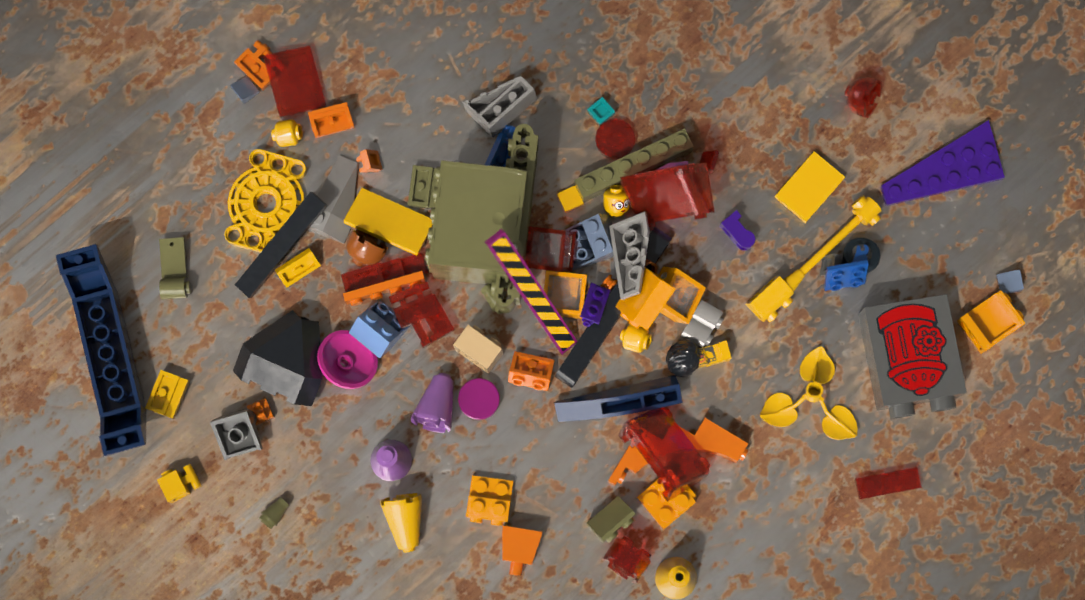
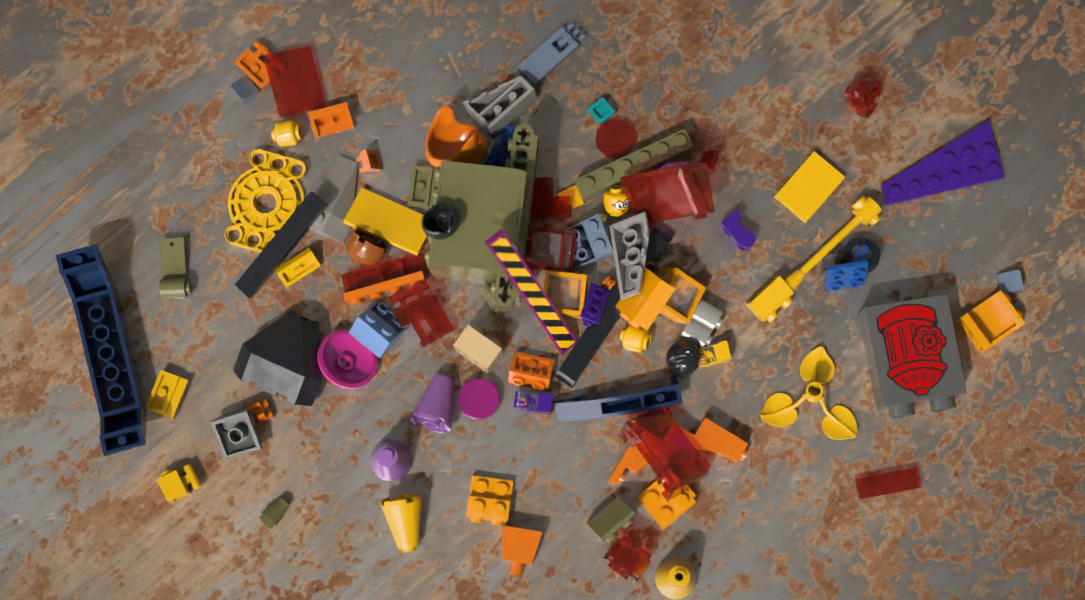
none -> black hair [421,203,462,240]
none -> orange piece [425,106,488,168]
none -> dark purple leg [513,391,553,415]
none -> sand blue hinge [518,22,587,87]
none -> clear red plate [530,177,572,219]

